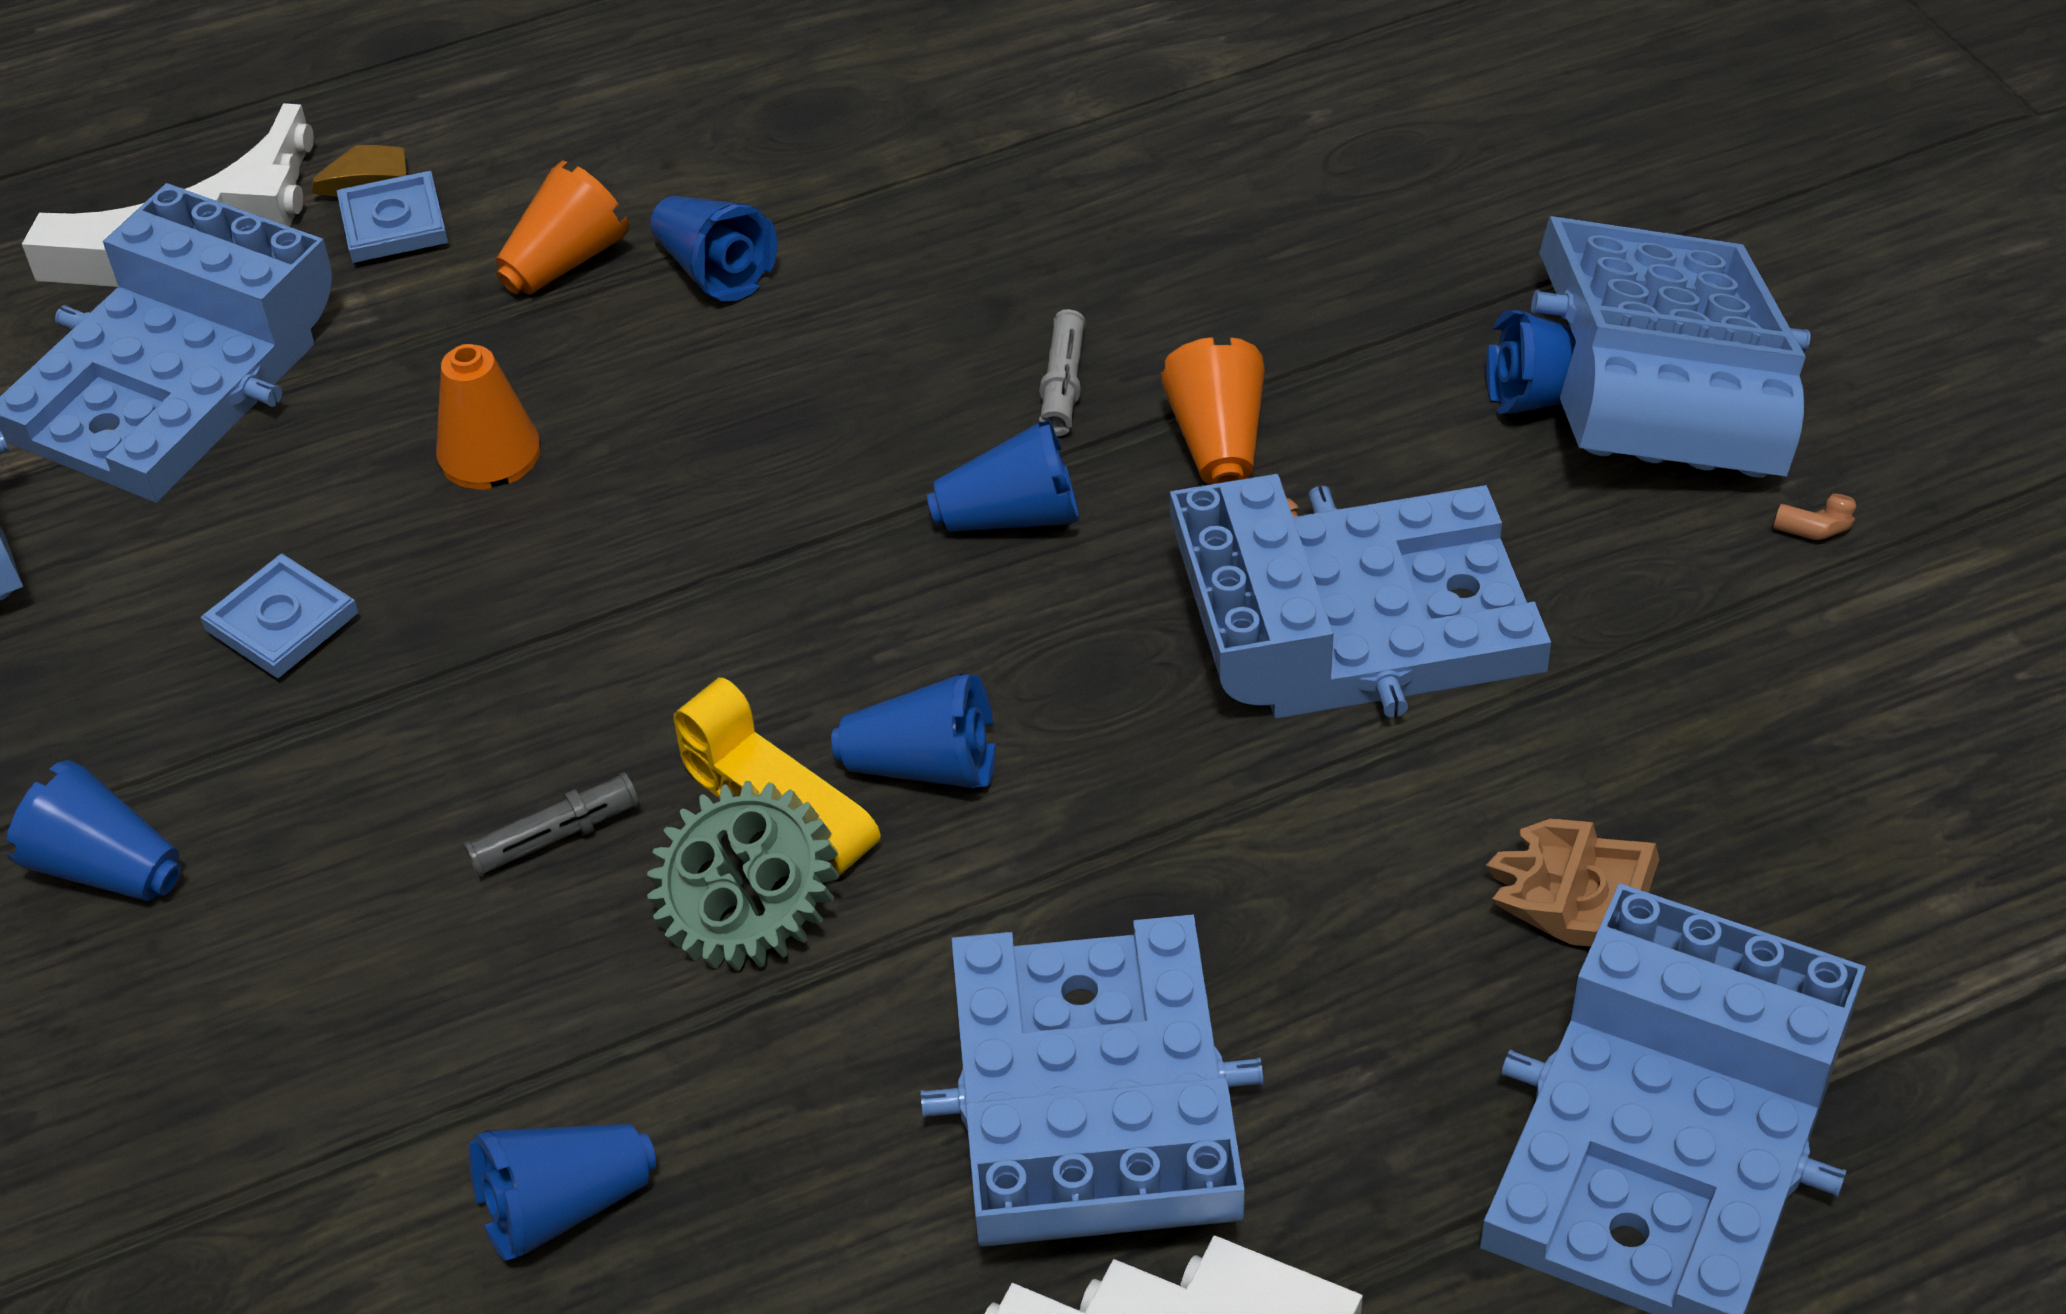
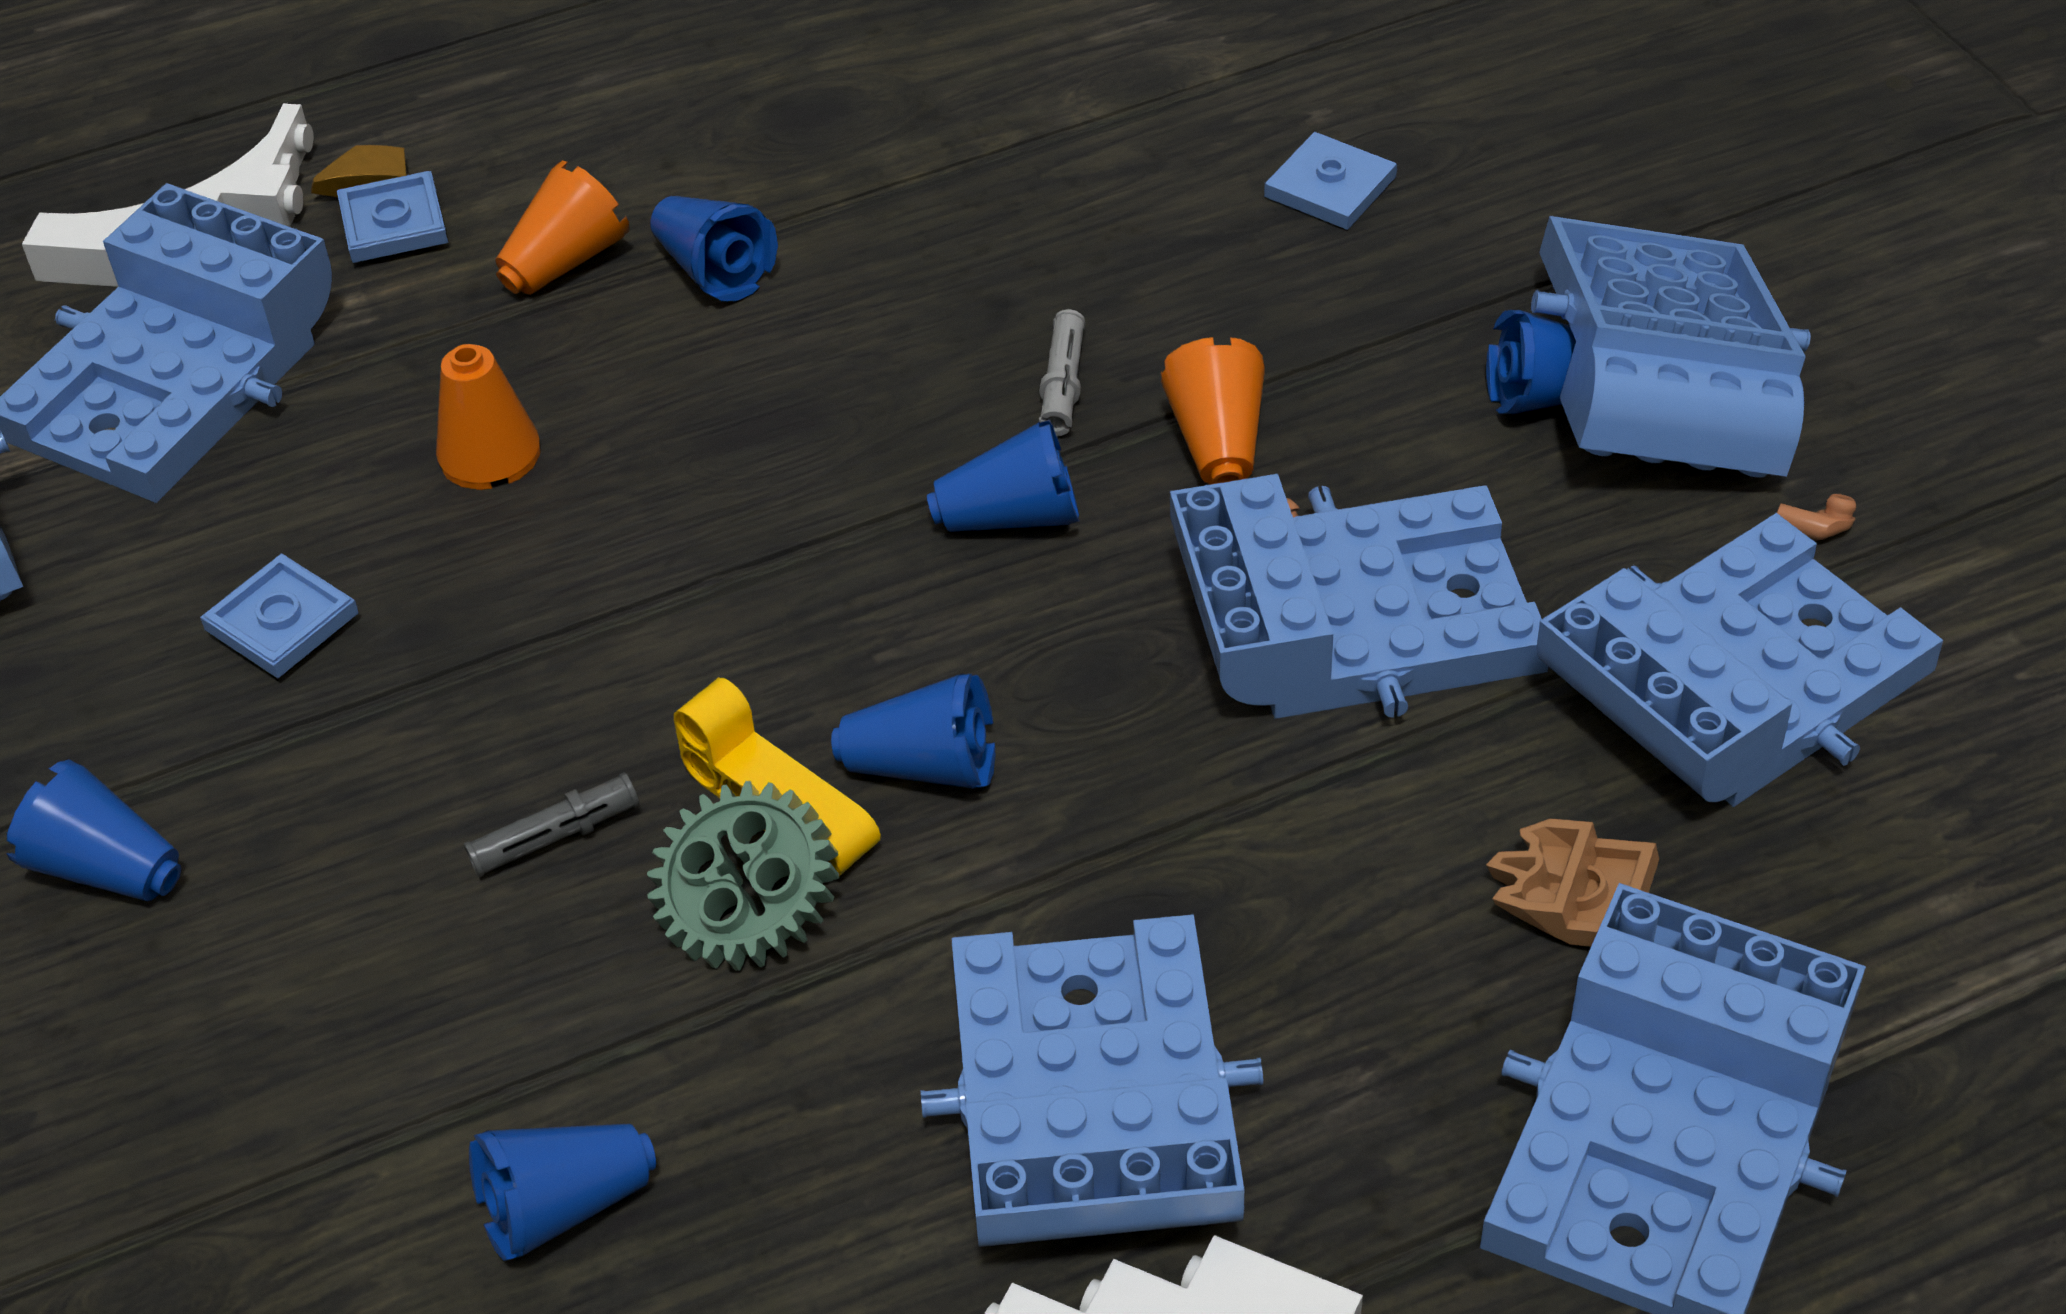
none -> medium blue plate [1264,132,1397,230]
none -> medium blue piece [1537,513,1943,807]

